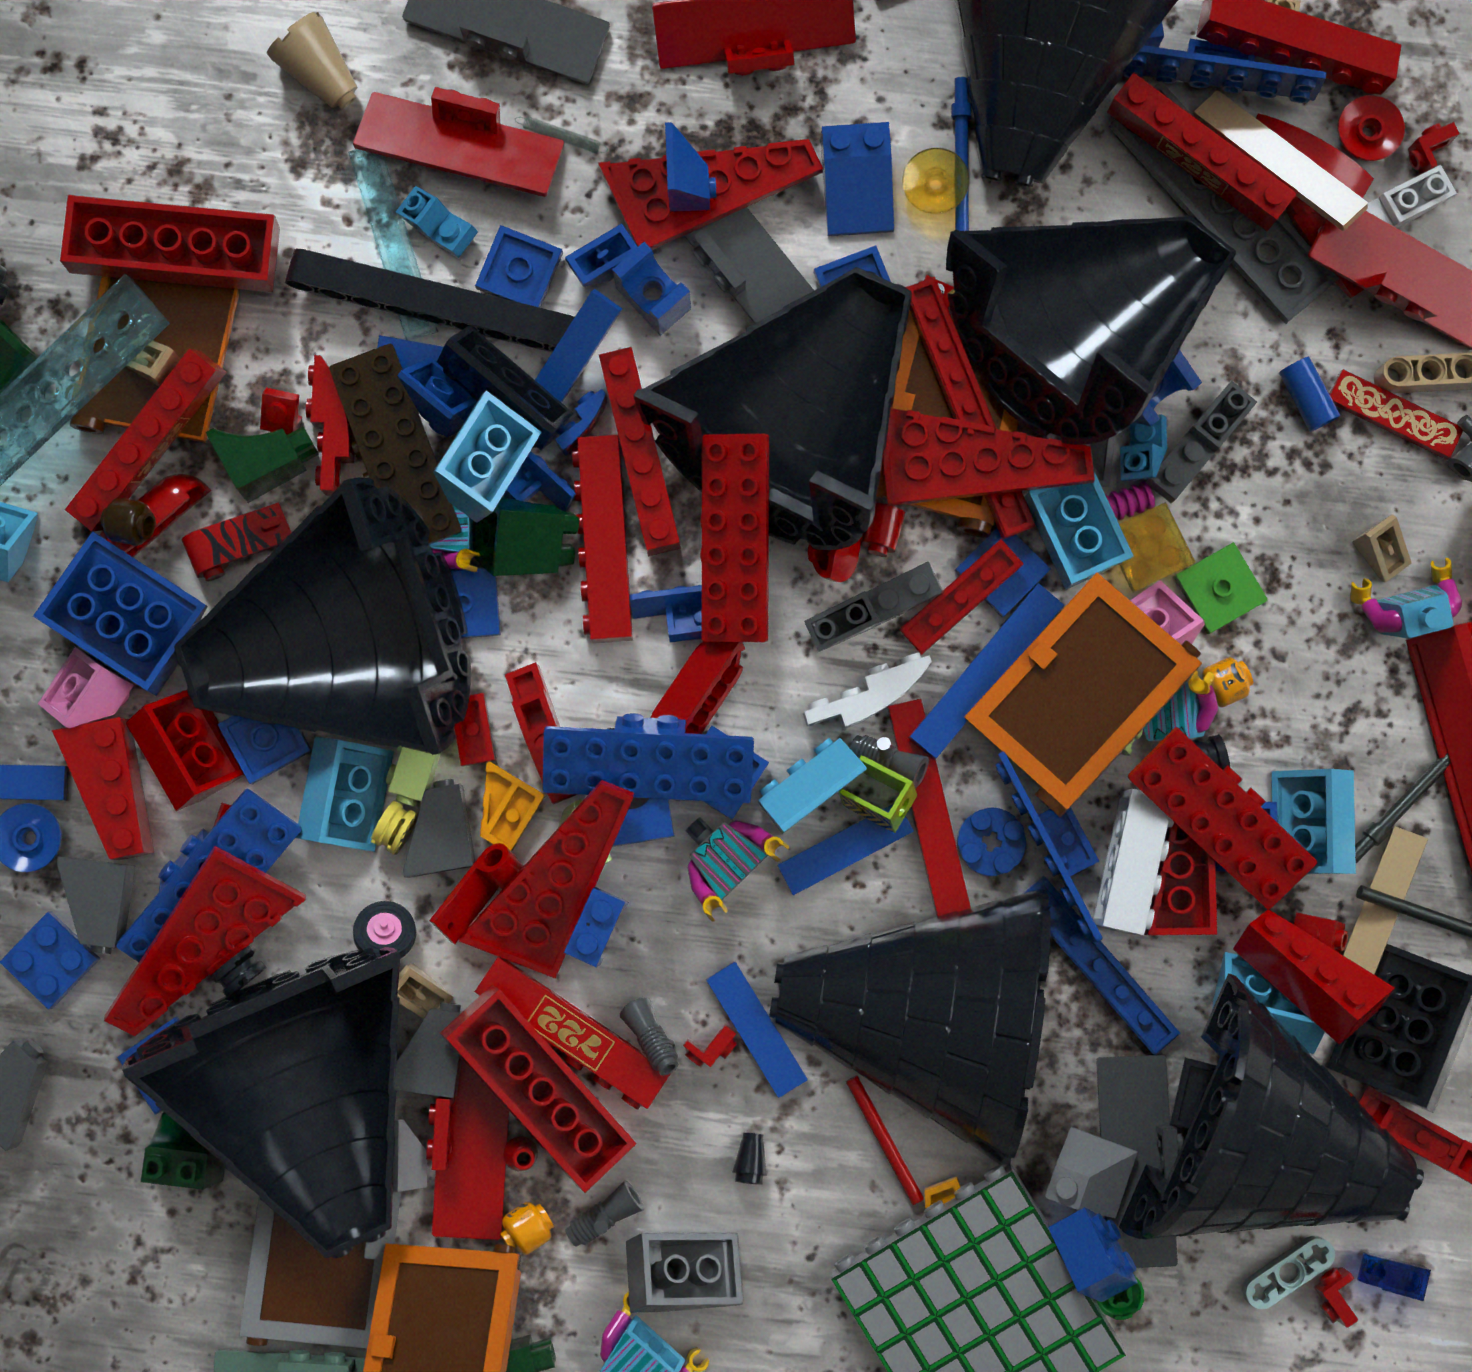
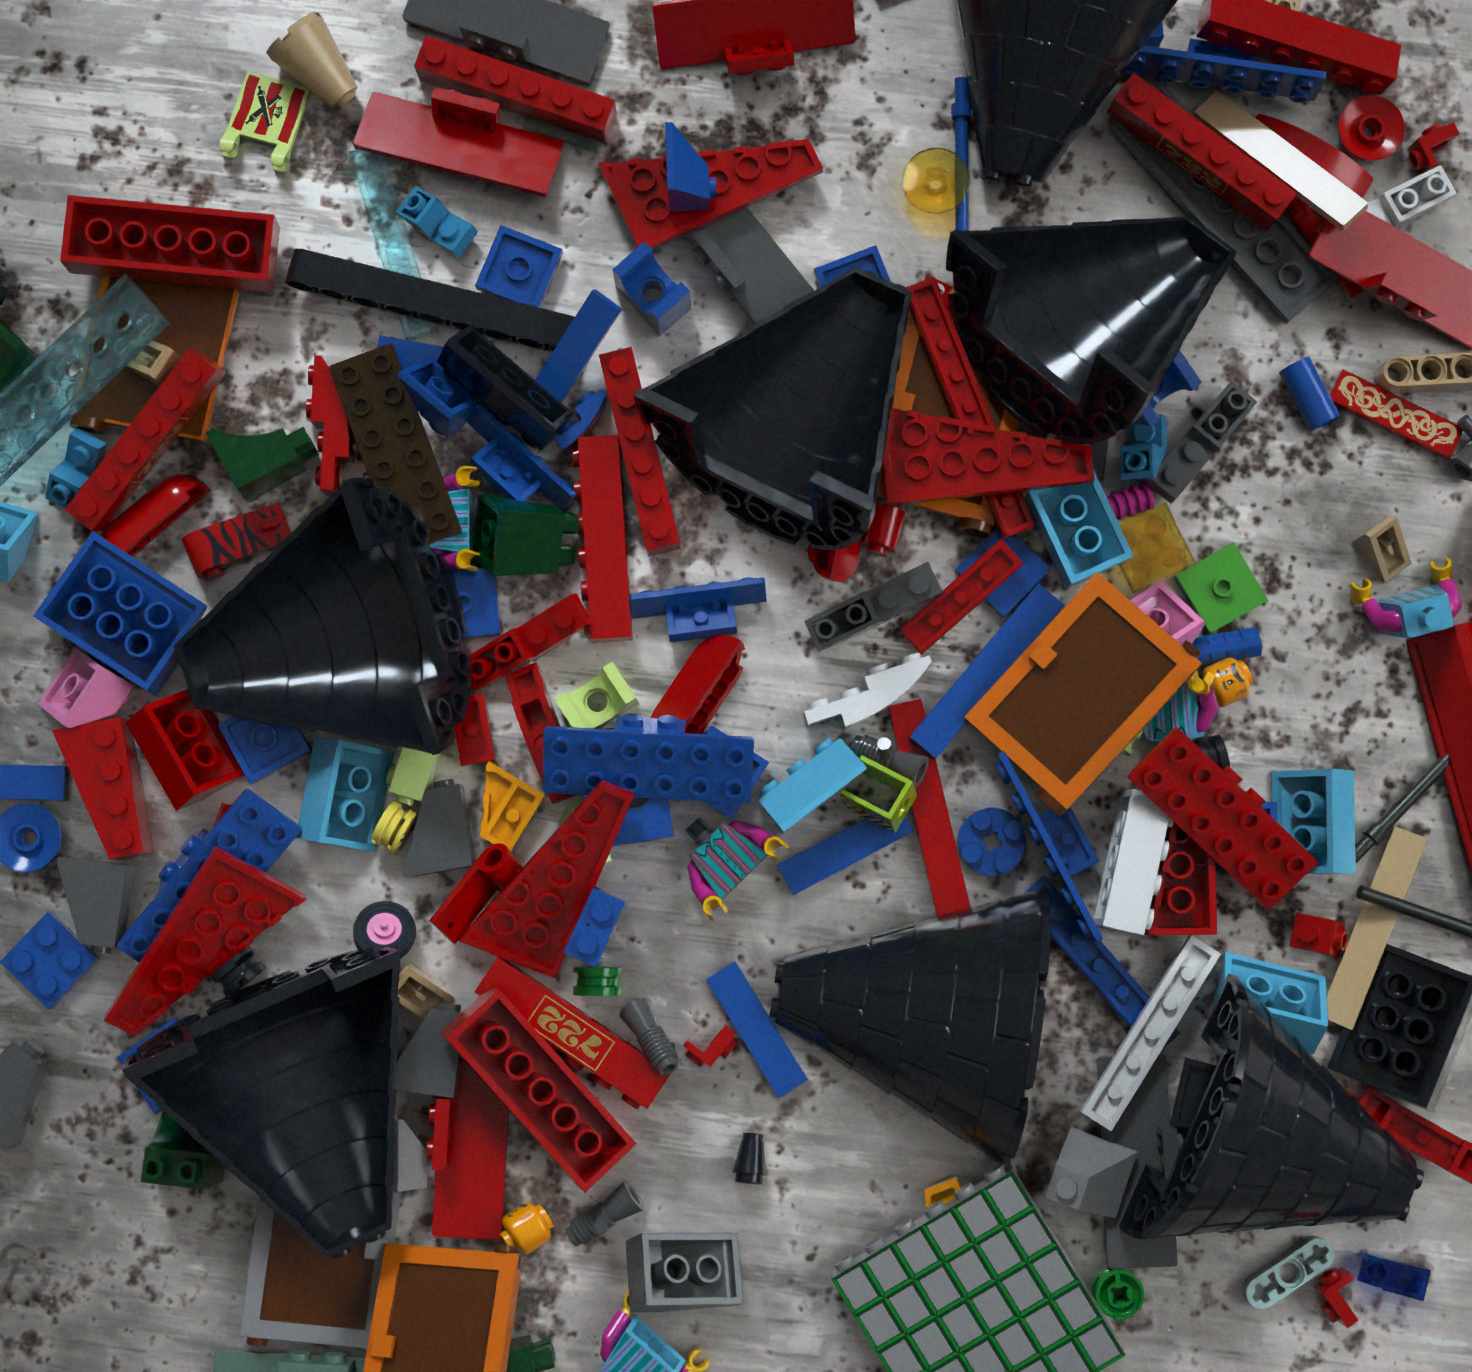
dark brown head [100,498,156,546] -> none
red bracket [260,387,302,435] -> none
medium azure slope [433,390,542,522] -> none
red cone [503,1136,538,1171] -> none
blue slope [565,223,637,287] -> none
red bracket [700,434,769,642] -> none
blue slope [820,122,894,236] -> none
red bar [846,1075,924,1205] -> none
blue brick [1048,1207,1138,1302] -> none
red wedge [1233,909,1395,1045] -> none
none -> dark azure slope [45,428,106,508]
none -> yellowish green flag [219,71,311,173]
none -> red brick [414,35,617,144]
none -> red slope [469,593,593,691]
none -> yellowish green piece [554,661,639,729]
none -> green wheel [573,967,622,996]
none -> white plate [1080,935,1221,1131]
none -> blue axle [1192,627,1262,667]

